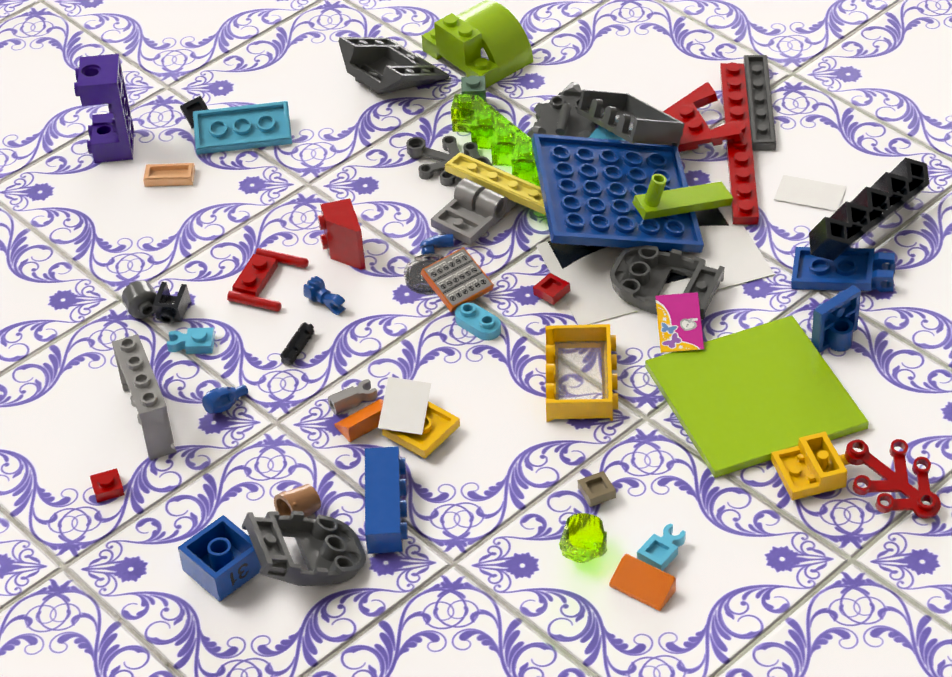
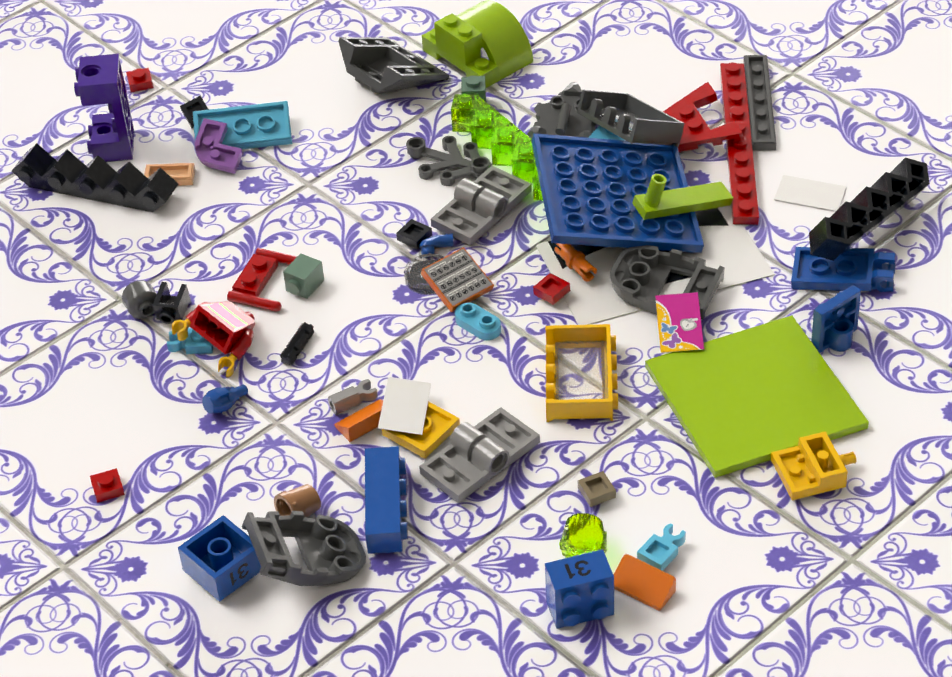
light grey window [112,334,176,460] -> none
blue piece [303,276,346,315] -> none
red slope [317,198,366,270] -> none
light yellow tile [445,152,546,215] -> none
red plant [845,439,941,519] -> none
none -> black brick [11,143,178,213]
none -> red plate [126,67,154,93]
none -> red torso [172,301,255,378]
none -> medium lavender plate [195,118,243,174]
none -> sand green brick [283,253,324,299]
none -> black plate [396,219,432,249]
none -> light grey plate [419,407,540,503]
none -> blue brick [545,549,614,629]
none -> orange pin [554,243,597,282]

